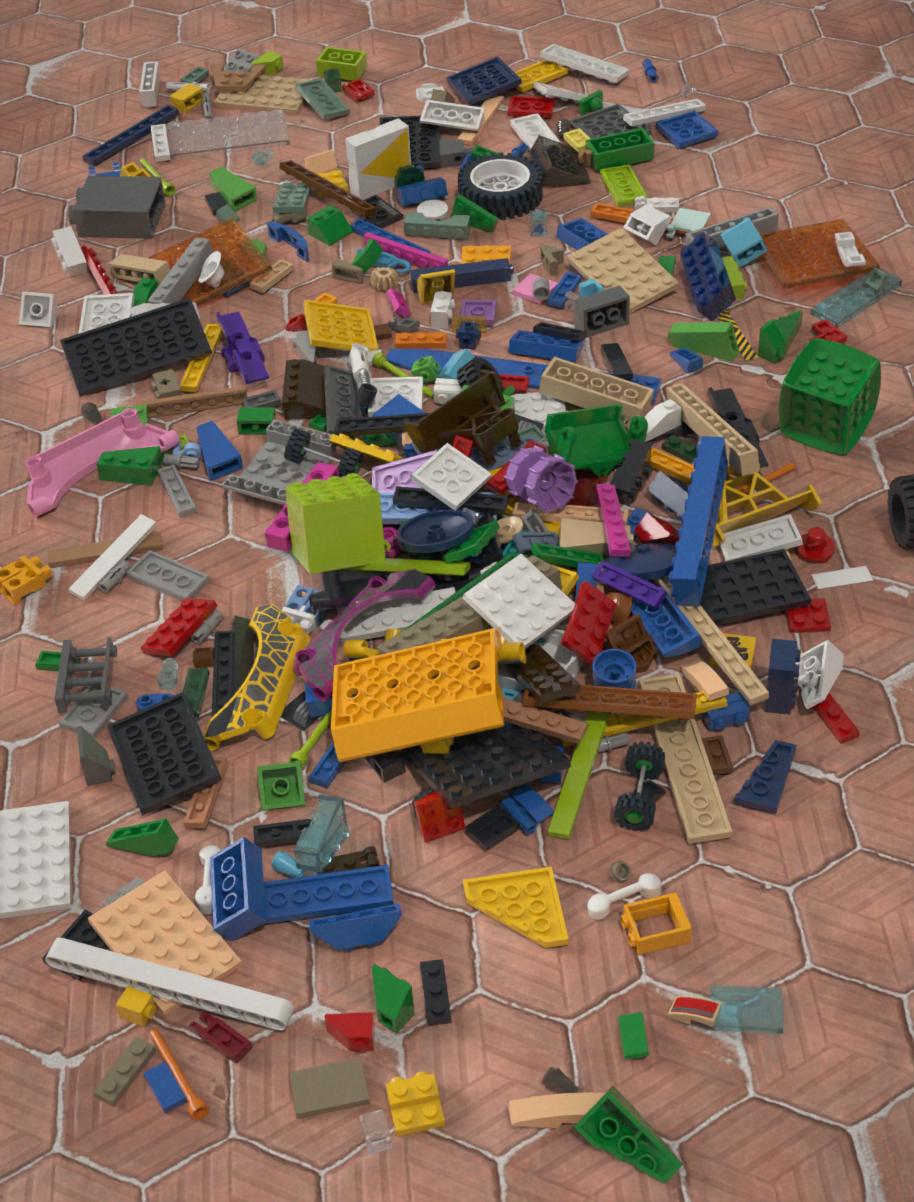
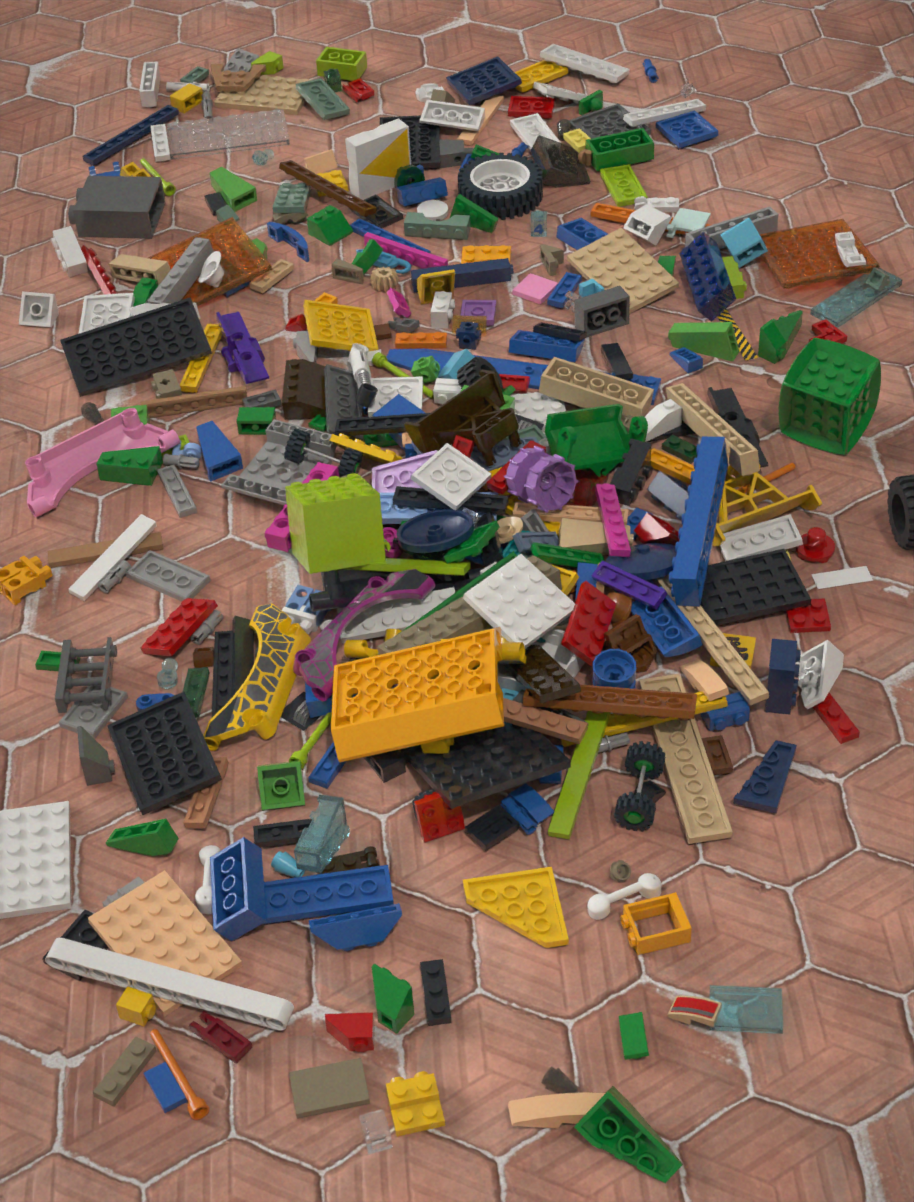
light grey wheel [533,277,550,300] -> none

